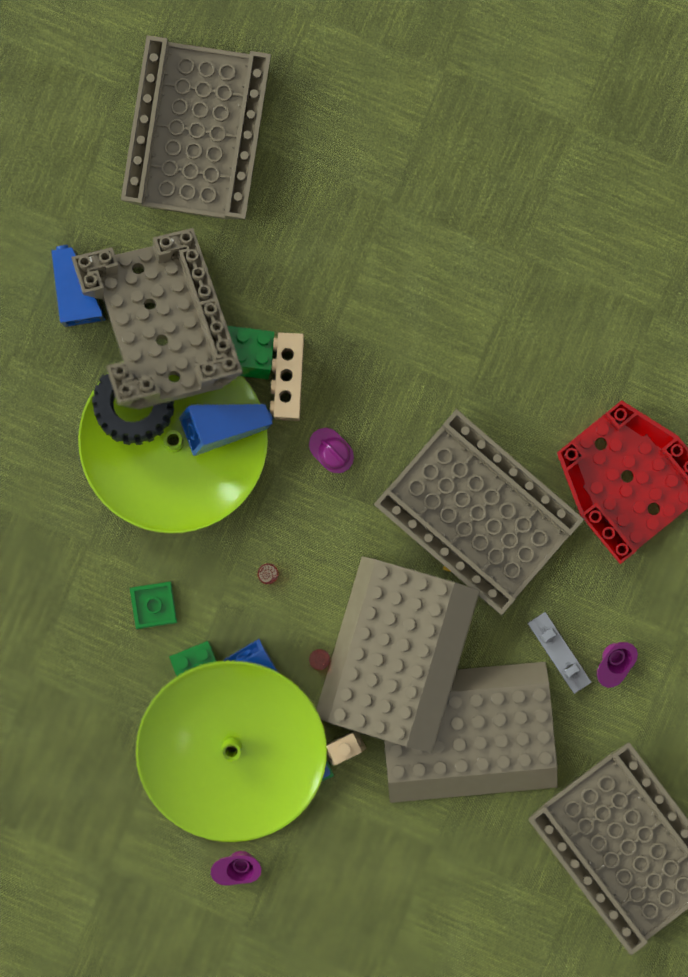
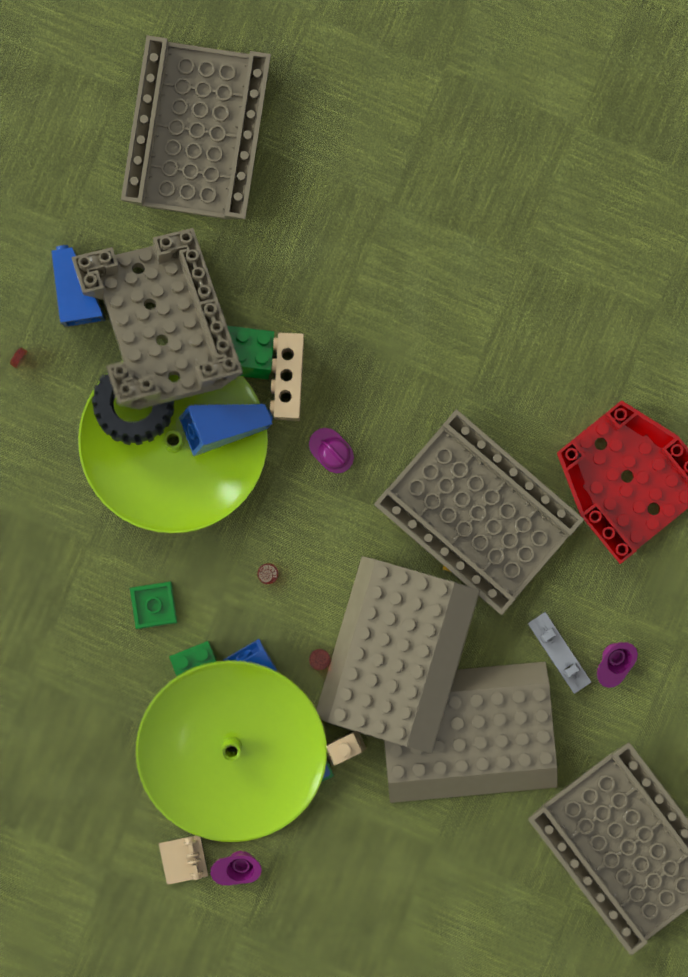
none -> clear red tile [10,347,28,369]
none -> tan hinge [159,835,208,885]

